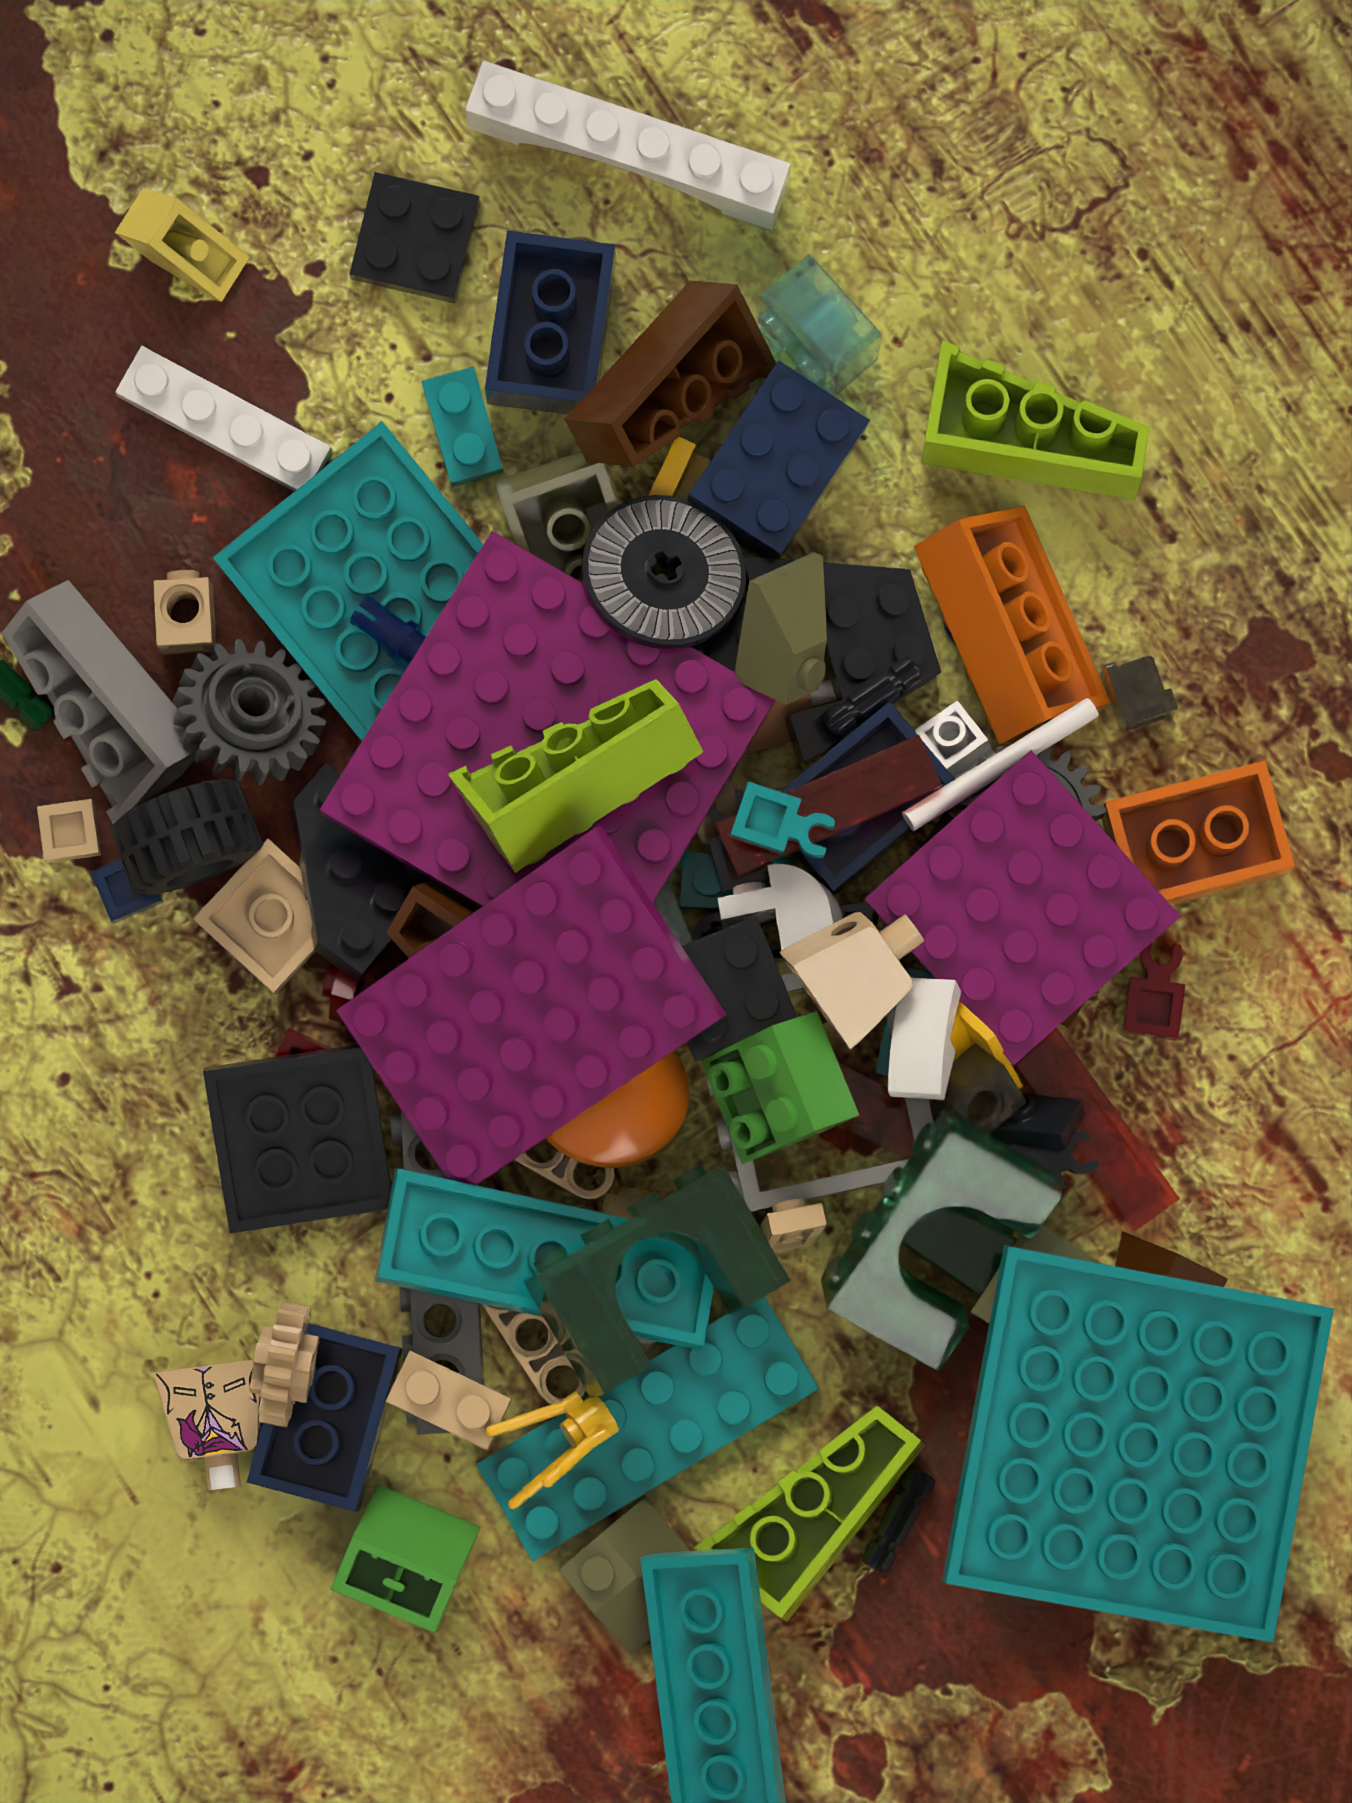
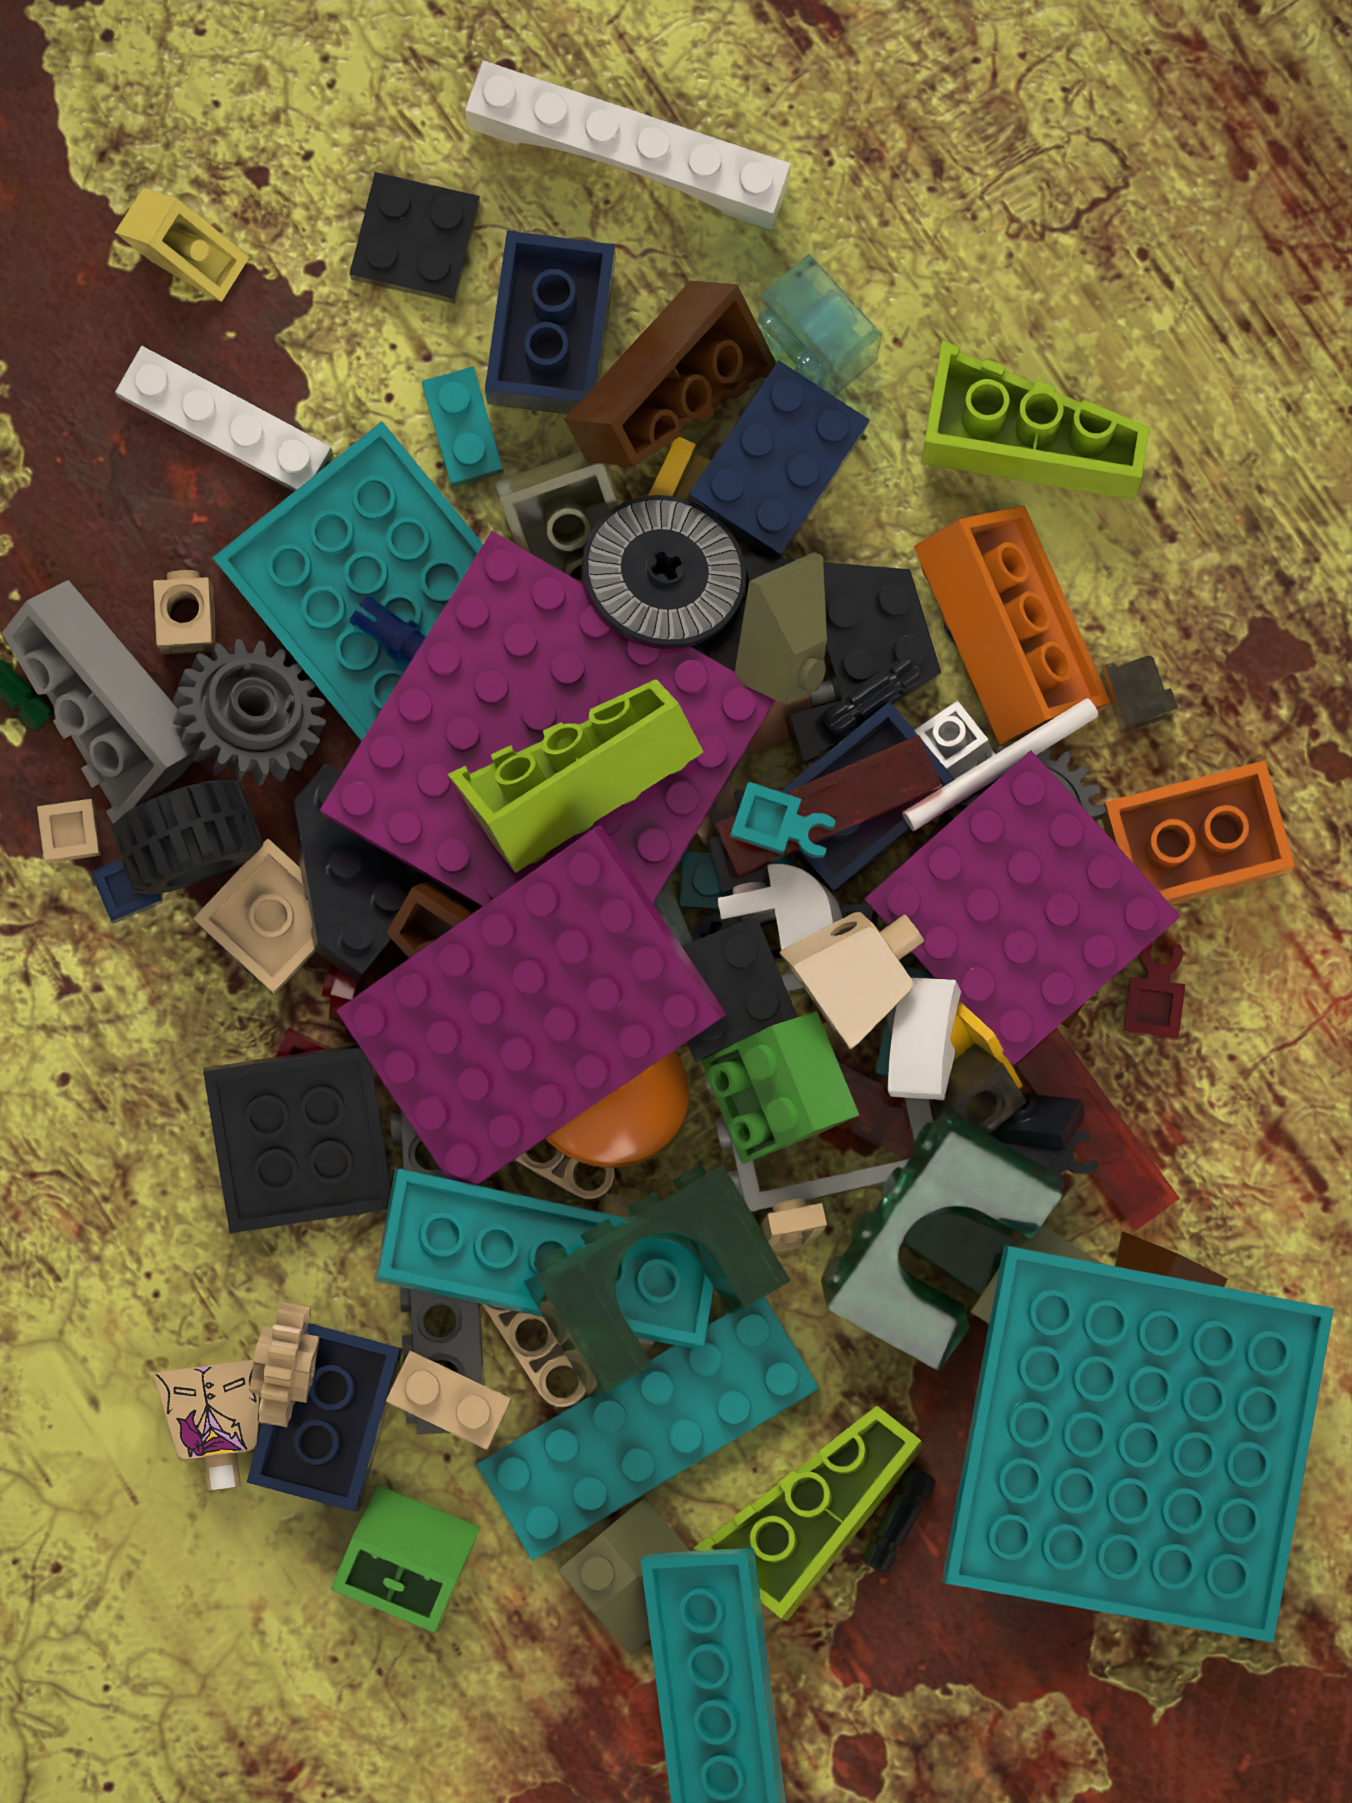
yellow plant [485,1391,619,1509] -> none

